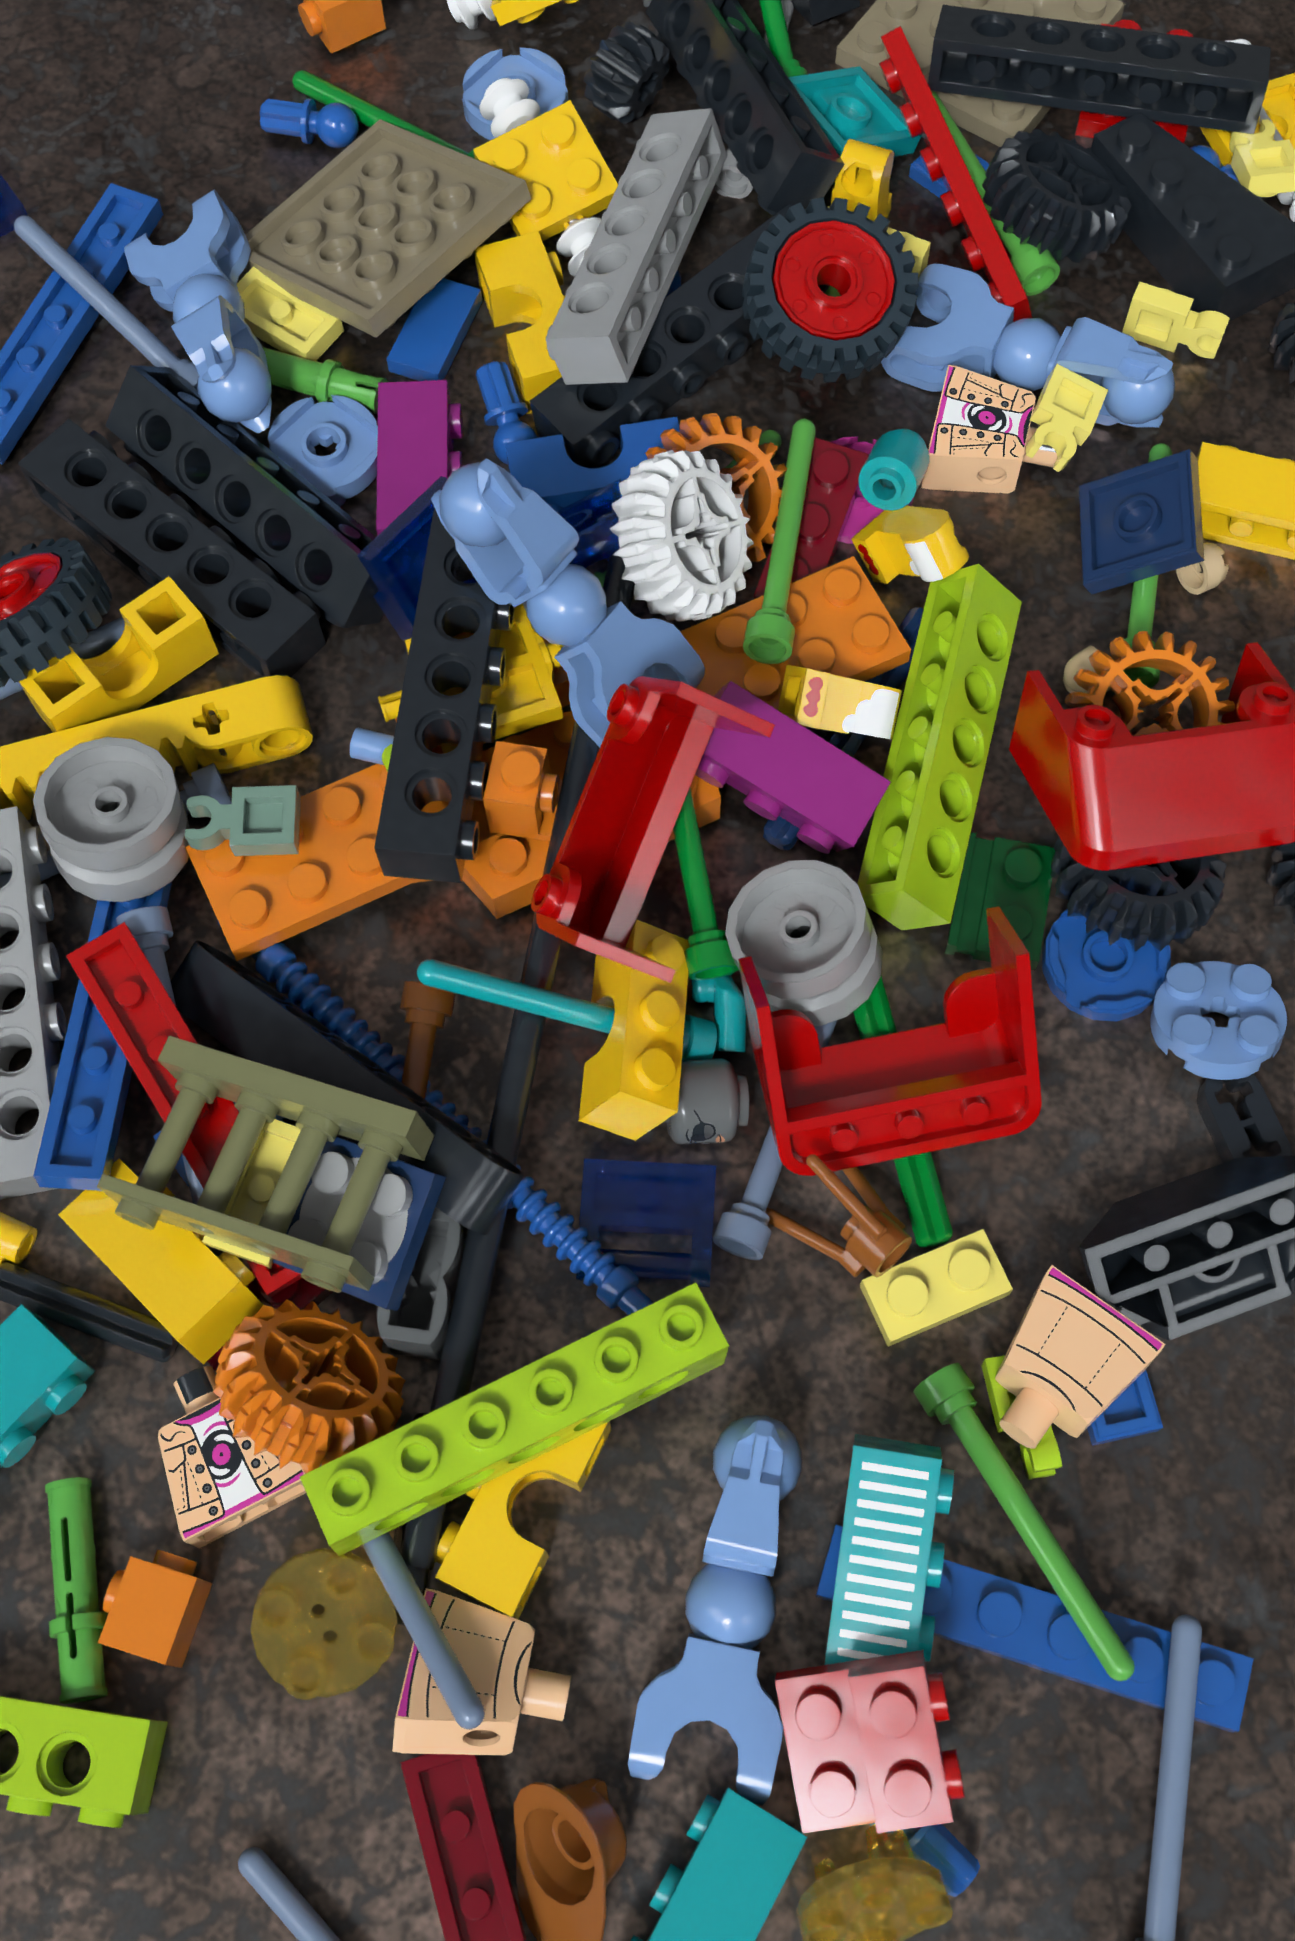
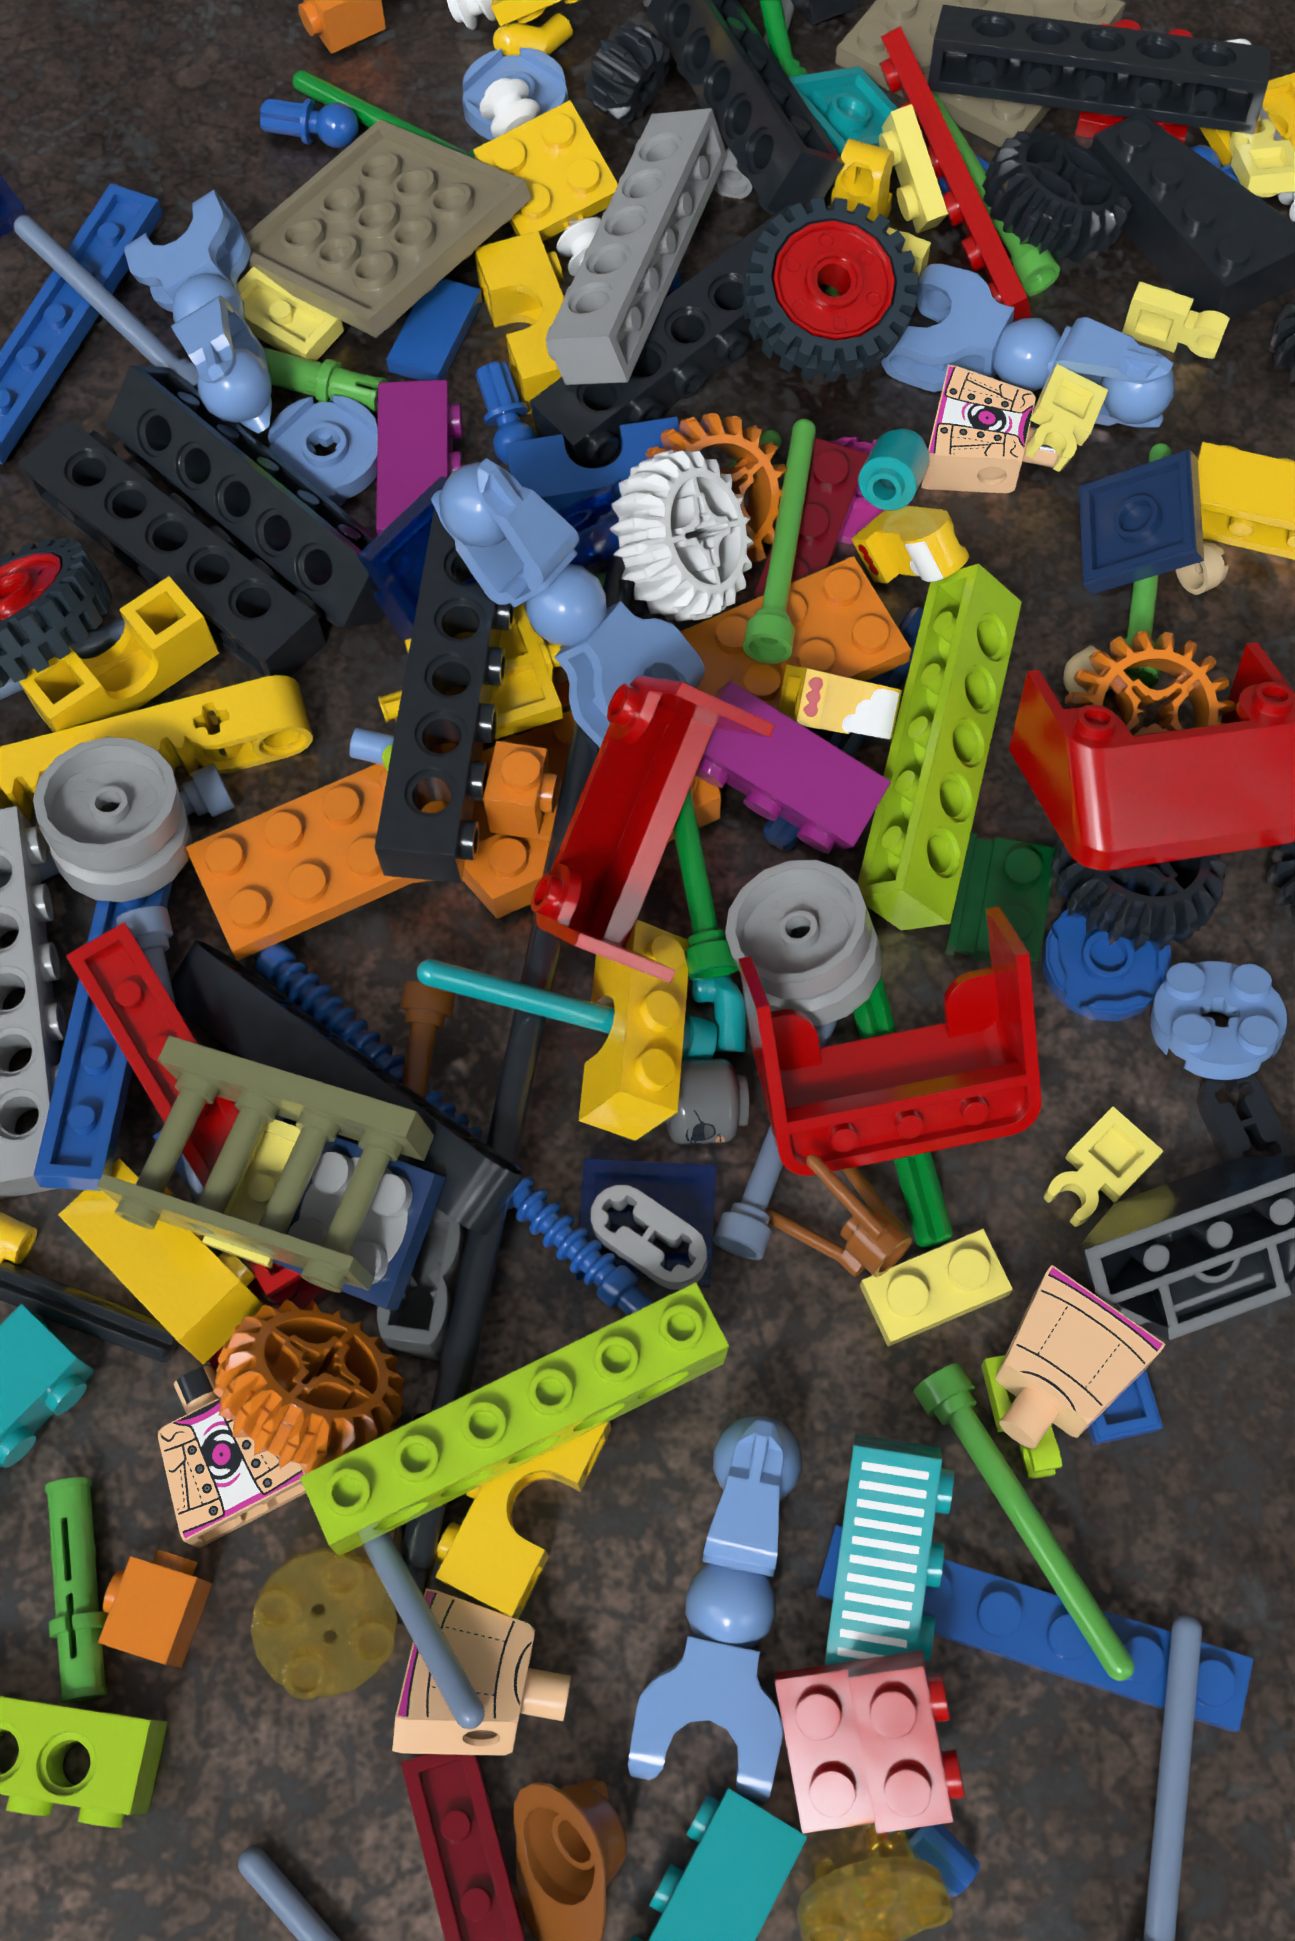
sand green plate [185,785,301,856] -> none
none -> yellow arm [493,13,573,56]
none -> light grey beam [591,1185,707,1290]
none -> light yellow plate [879,104,948,234]
none -> light yellow plate [1043,1106,1163,1227]

